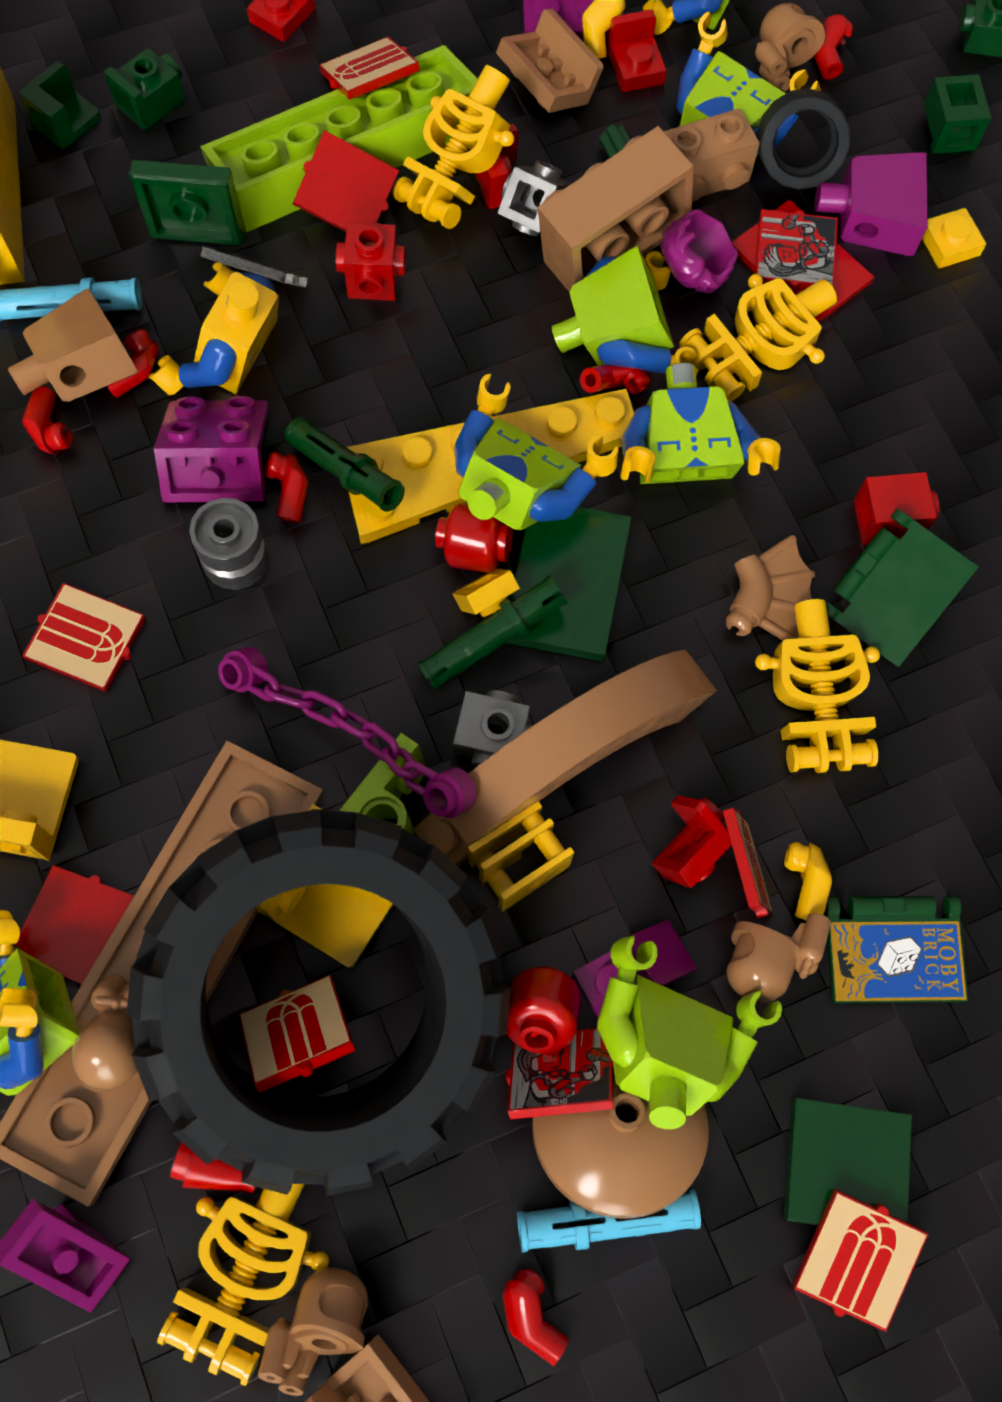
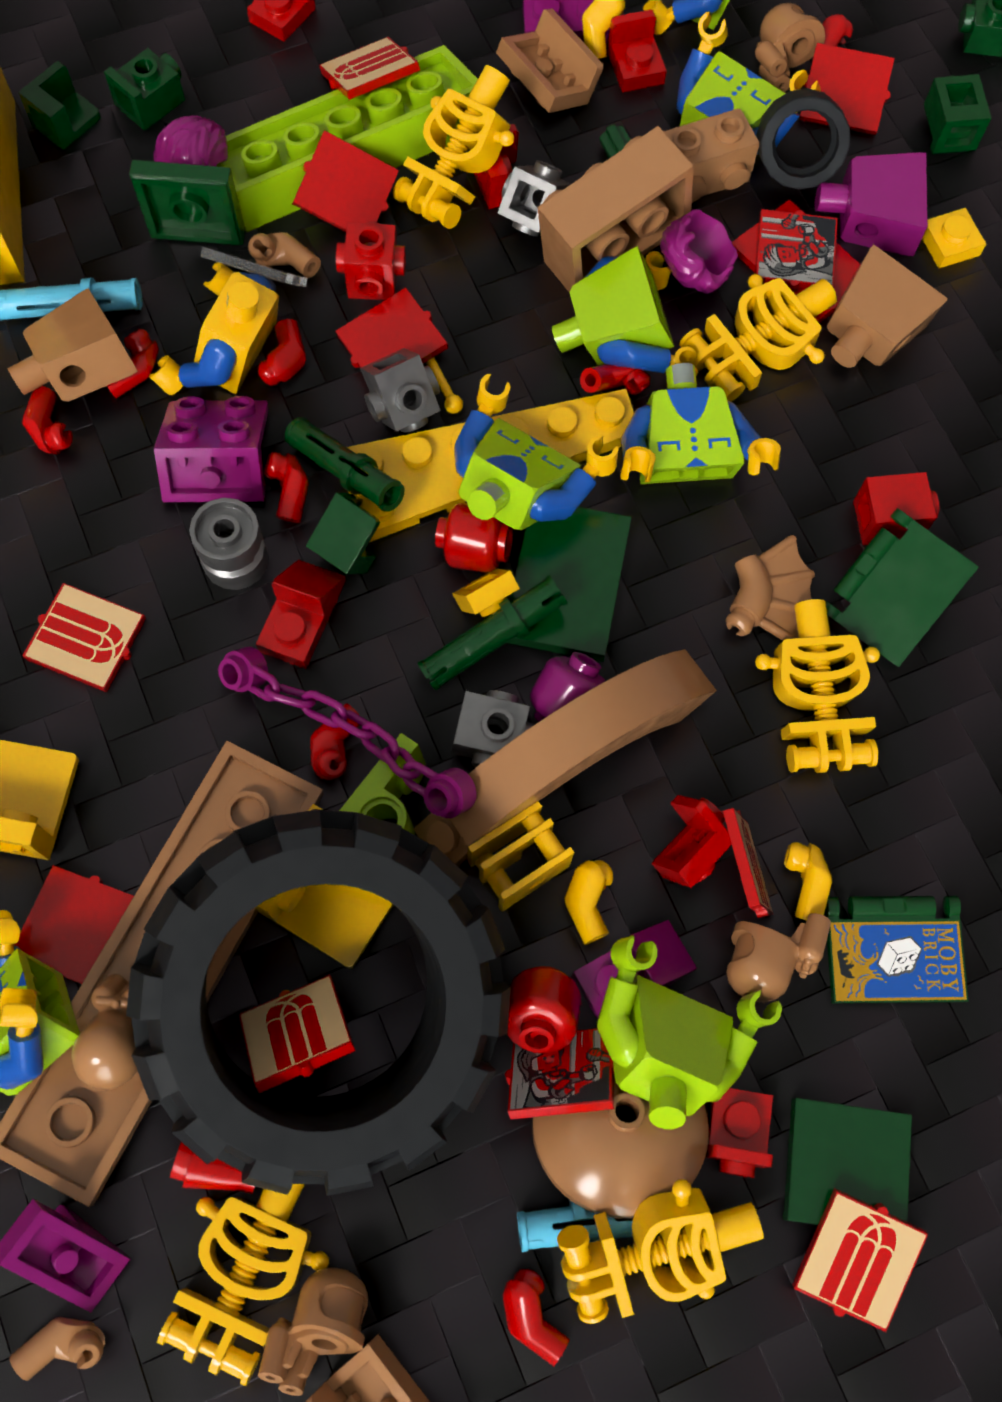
none -> medium nougat arm [9,1317,105,1381]
none -> magenta hair [154,115,228,167]
none -> medium nougat arm [248,232,321,278]
none -> red slope [255,559,346,669]
none -> red arm [258,319,306,386]
none -> dark green panel [306,492,380,574]
none -> red arm [310,703,360,780]
none -> red piece [335,287,448,368]
none -> flat silver brick [360,348,441,432]
none -> yellow hinge [426,357,463,414]
none -> magenta head [530,652,605,722]
none -> yellow torso [557,1179,764,1324]
none -> yellow arm [565,860,613,945]
none -> red bracket [705,1088,773,1178]
none -> red piece [799,43,895,135]
none -> medium nougat torso [827,244,948,368]

